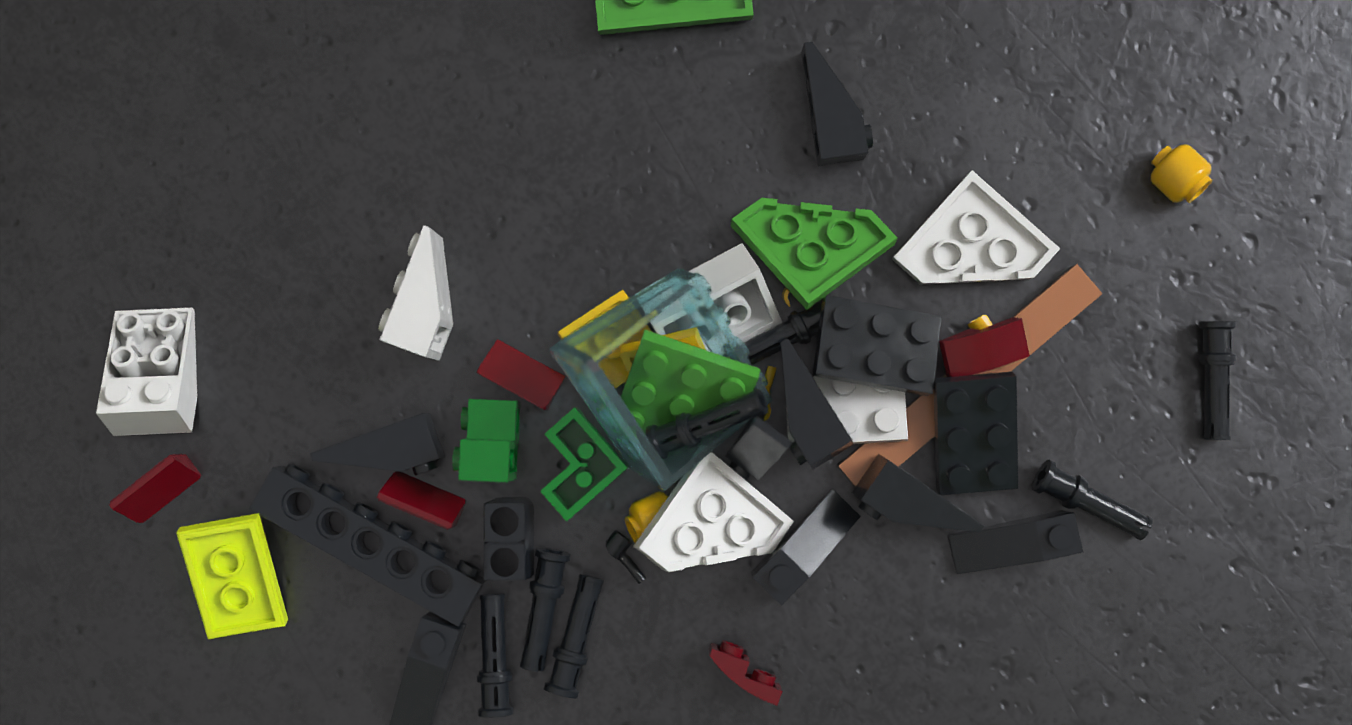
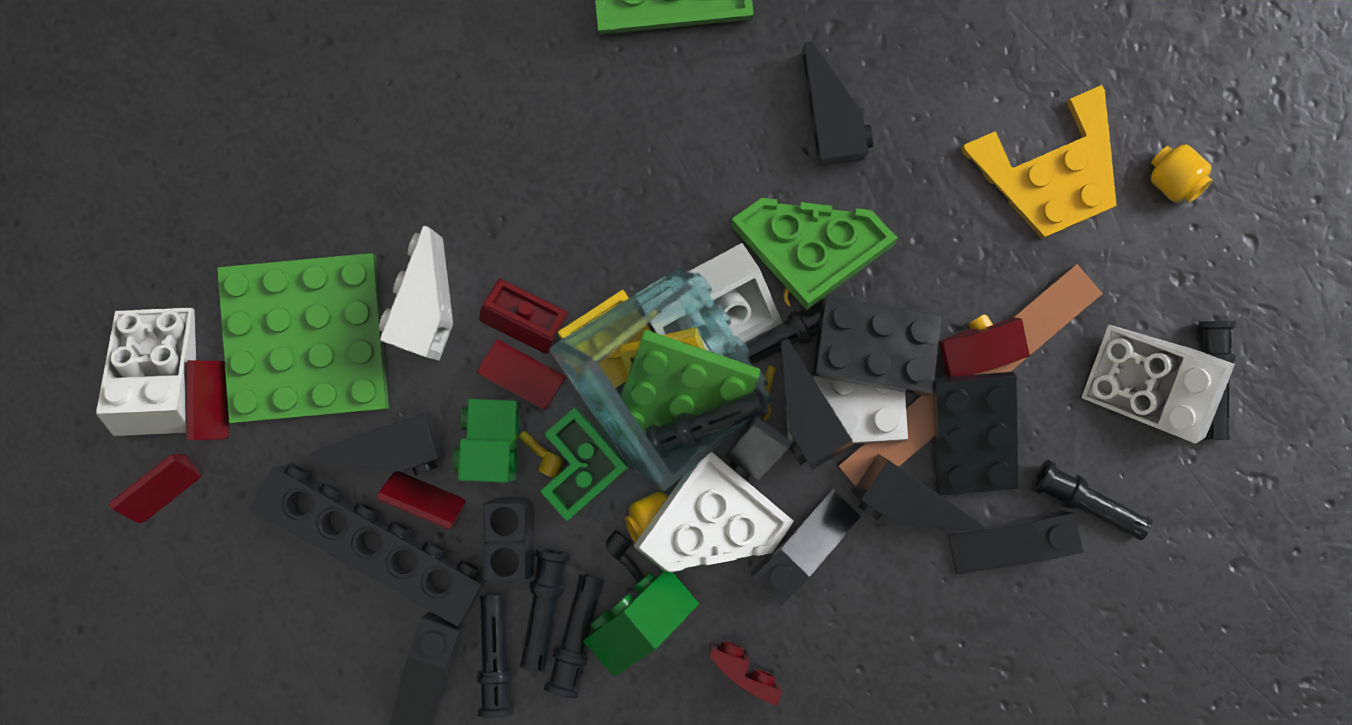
neon yellow tile [176,513,288,639] -> none
white plate [892,170,1060,285] -> none
none -> dark red slope [186,360,229,440]
none -> bright green plate [217,253,389,423]
none -> dark red slope [479,278,569,354]
none -> yellow hand [518,431,564,478]
none -> green brick [583,571,699,677]
none -> yellow wing [961,85,1117,239]
none -> white slope [1081,325,1235,444]

